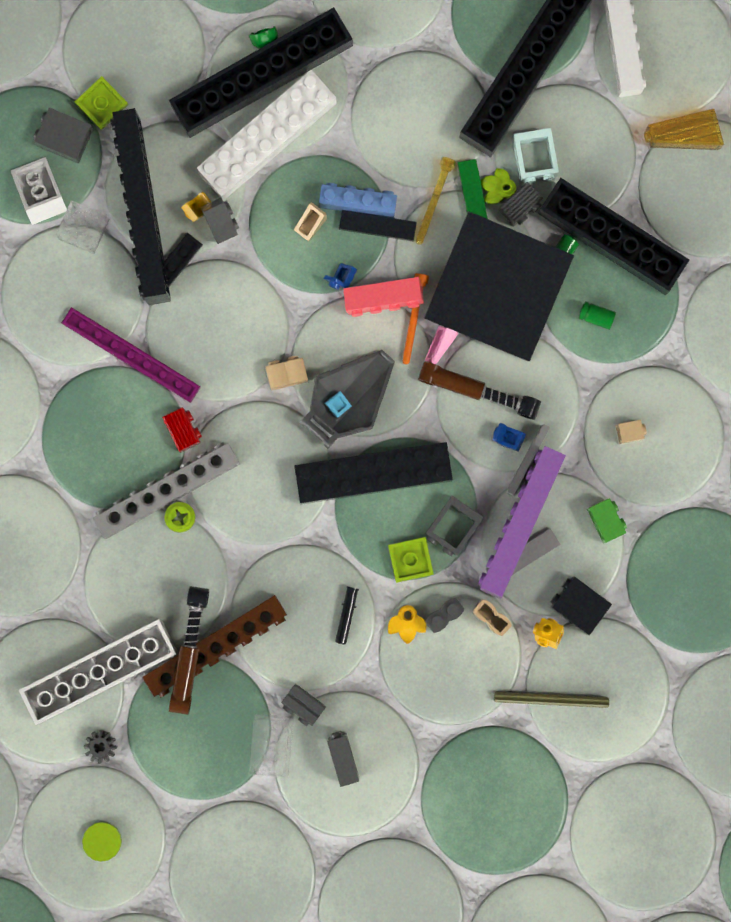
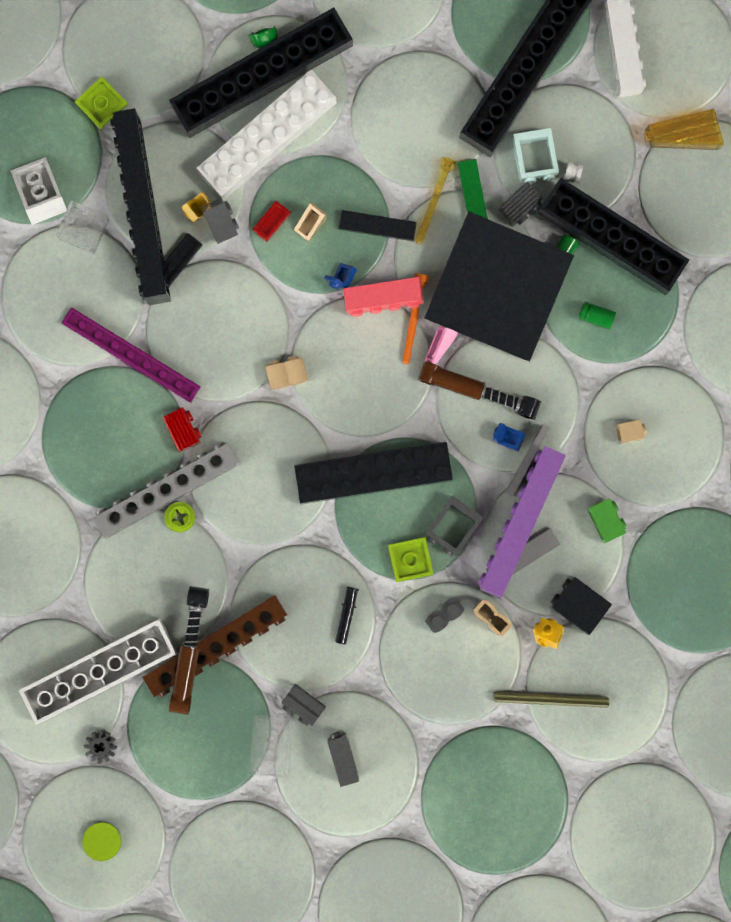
dark grey brick [33,108,94,164] -> none
dark grey windscreen [300,350,395,449] -> none
medium blue brick [319,183,397,218] -> none
medium azure tile [325,391,352,418] -> none
yellow plate [388,605,426,644] -> none
lime plate [480,168,517,204] -> none
none -> red tile [252,201,291,242]
none -> white wheel [564,161,584,183]

